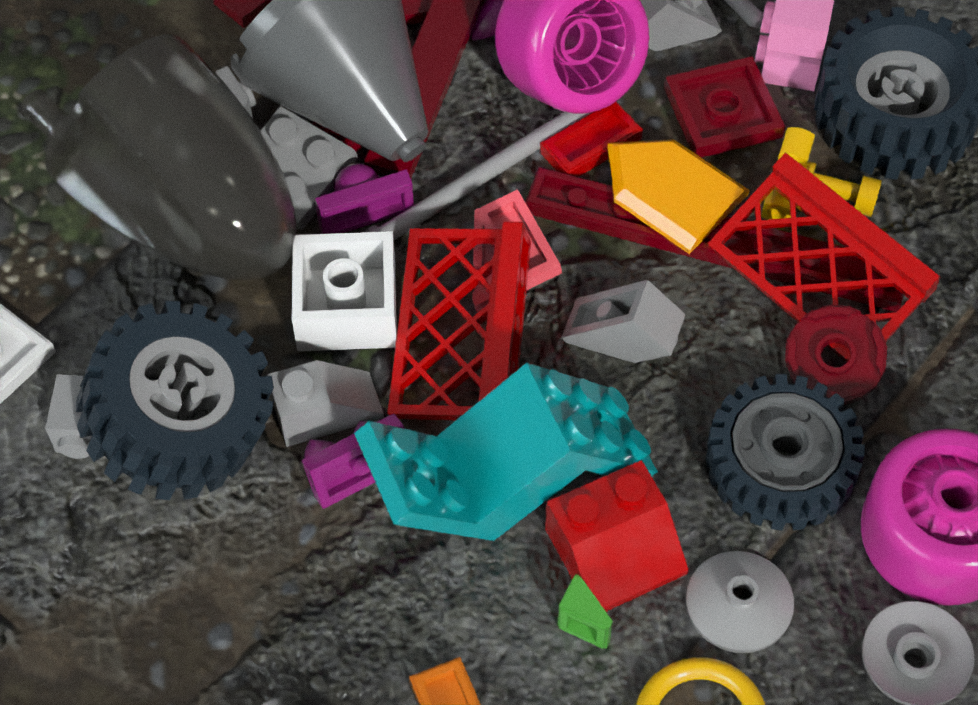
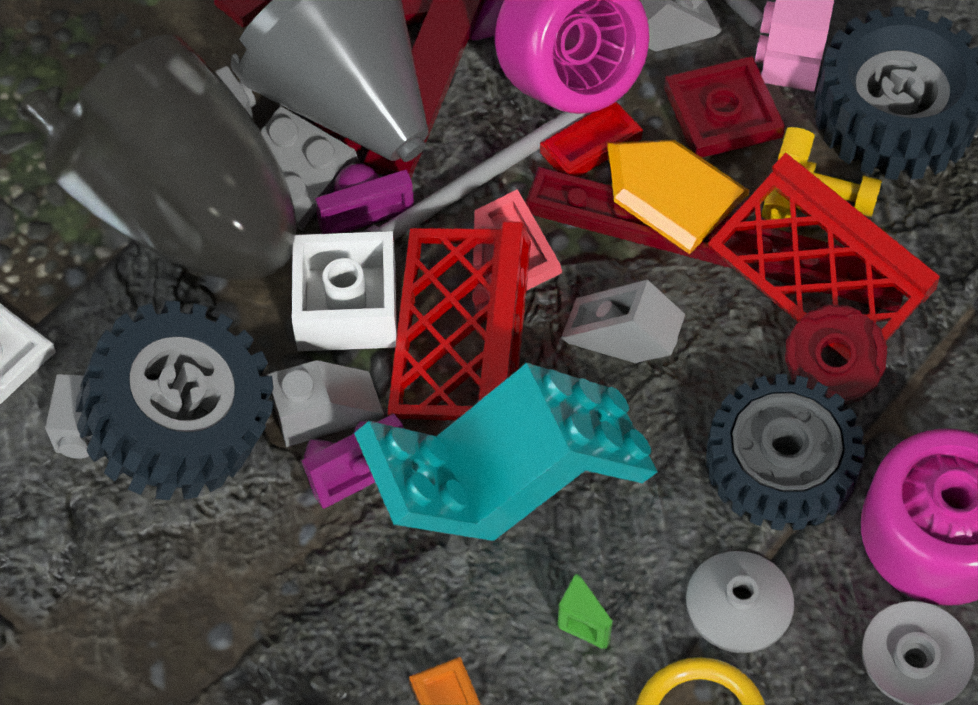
red slope [545,460,689,611] -> none

